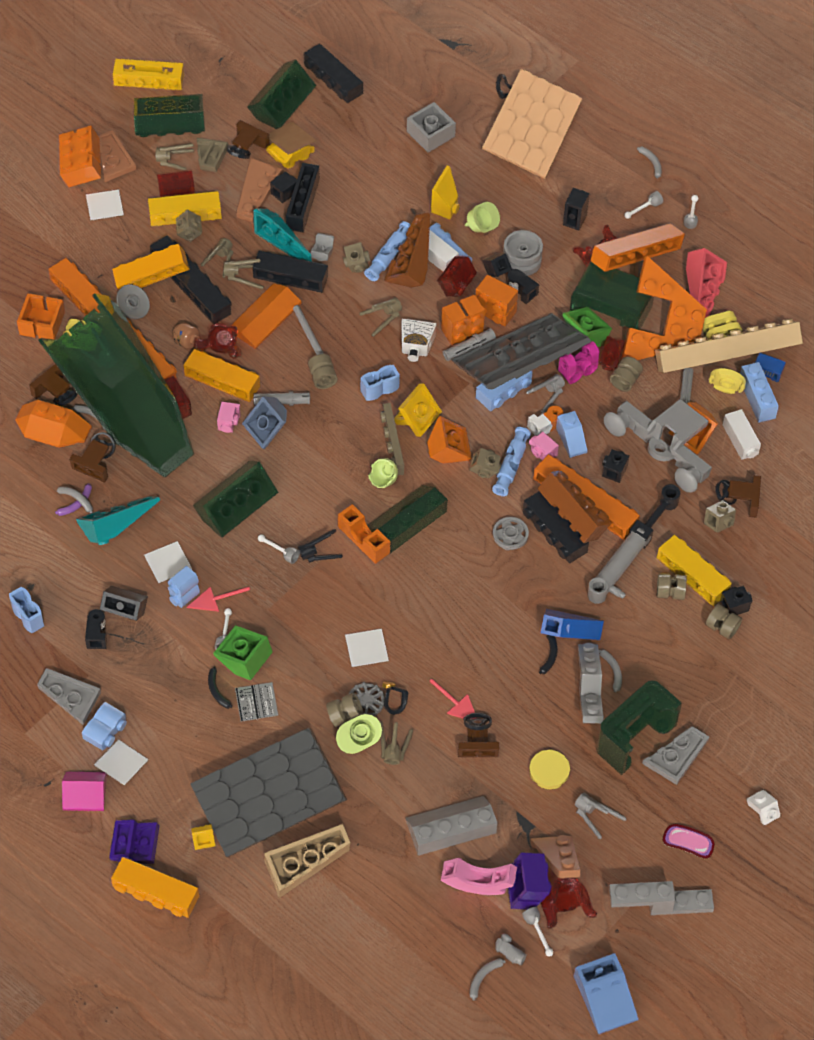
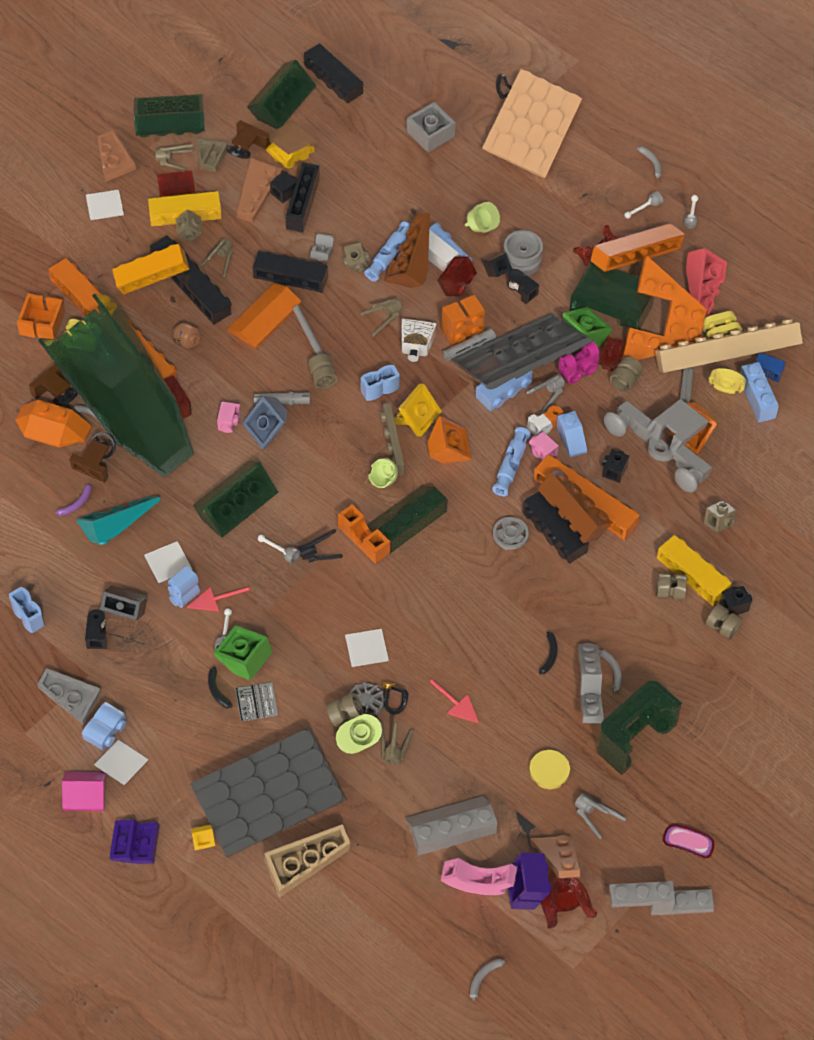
light grey piece [57,486,93,514] -> none
orange piece [59,125,101,187] -> none
light orange brick [111,857,199,918] -> none
yellow brick [113,59,184,90] -> none
light grey dish [116,285,150,319] -> none
light orange brick [184,349,260,402] -> none
clear red hair [193,323,242,359] -> none
dark tan plant [224,259,264,289] -> none
teal wedge [253,208,312,262] -> none
yellow slope [431,165,460,219] -> none
reddish brown piece [458,713,499,757] -> none
dark tan brick [469,448,501,479] -> none
orange piece [475,275,518,327] -> none
light grey arm [495,934,527,965] -> none
hinge [522,907,554,957] -> none
blue slope [541,609,604,640] -> none
black brick [563,188,590,231] -> none
medium blue slope [574,953,638,1034] -> none
light grey piece [587,484,681,604] -> none
light grey wing [642,726,709,785] -> none
reddish brown piece [715,475,761,518] -> none
white brick [723,409,761,460] -> none
white bracket [747,790,780,825] -> none

